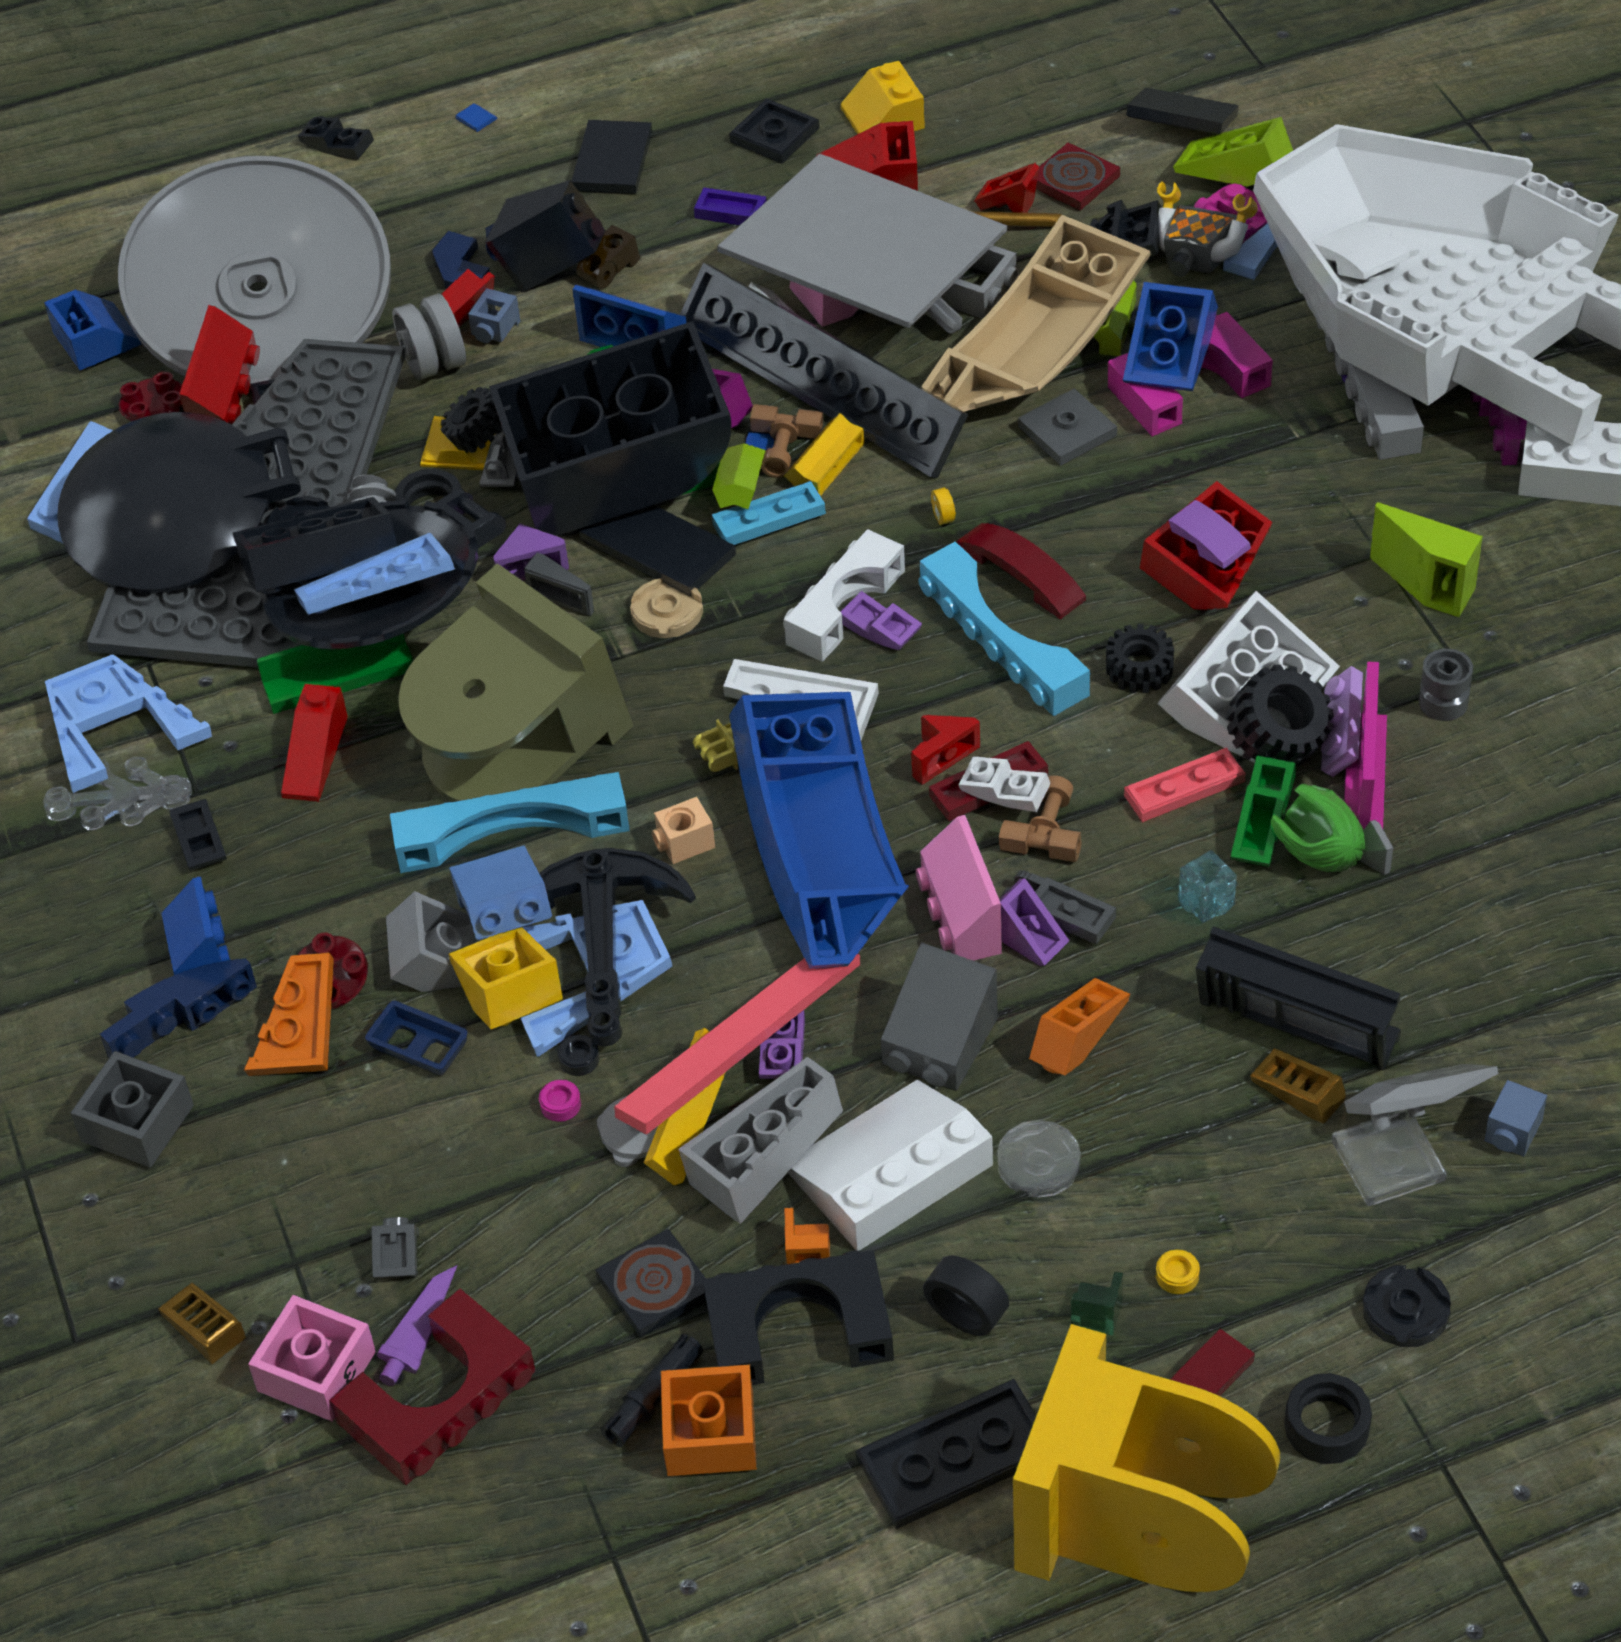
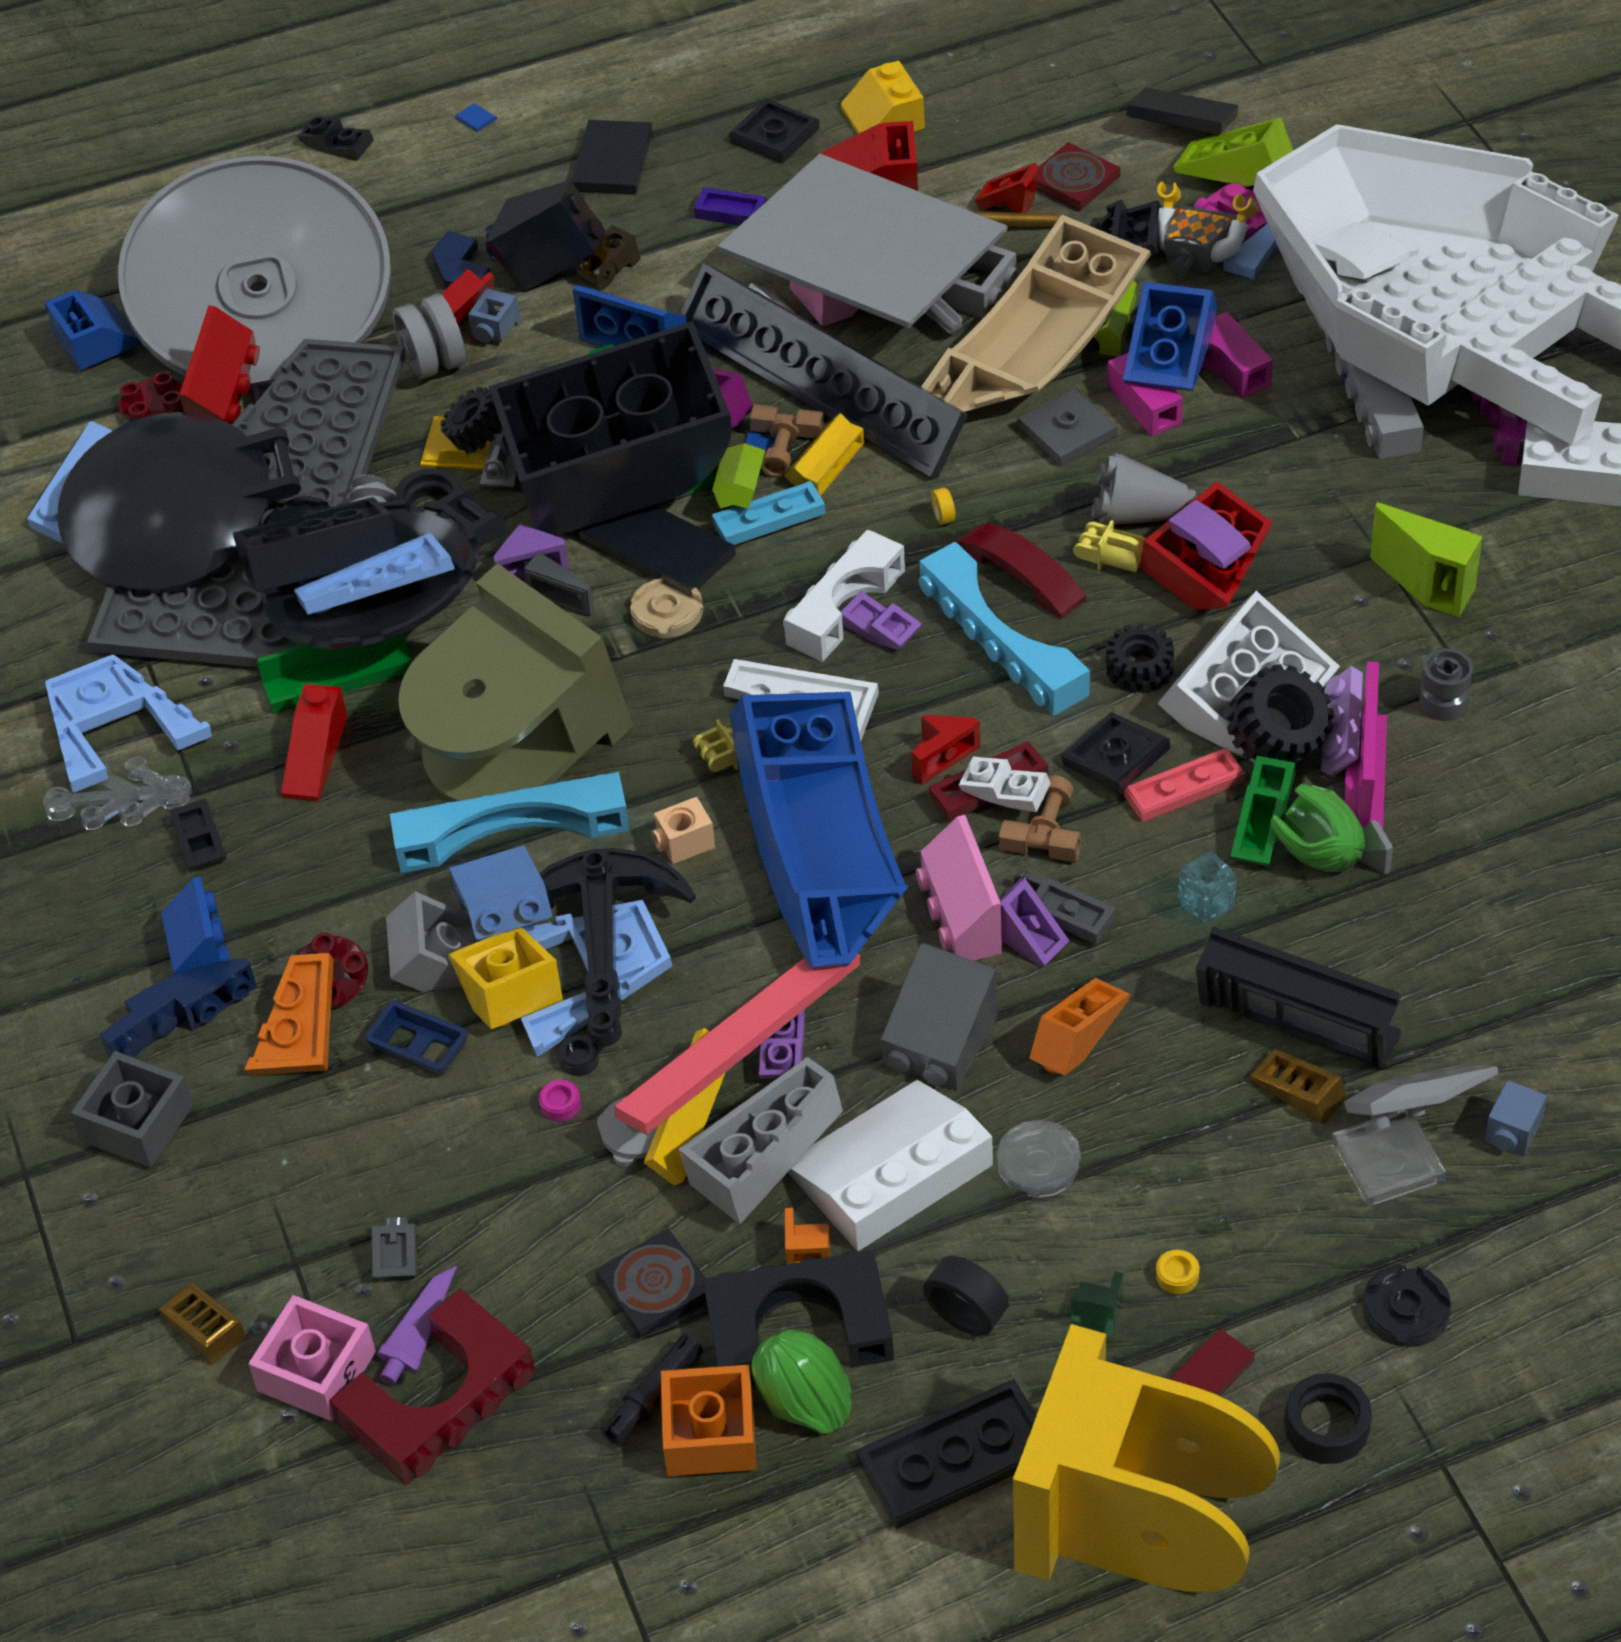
none -> bright green hair [751,1329,852,1434]
none -> black tile [1061,712,1171,792]
none -> light yellow arm [1073,520,1146,572]
none -> light grey cone [1091,453,1196,525]

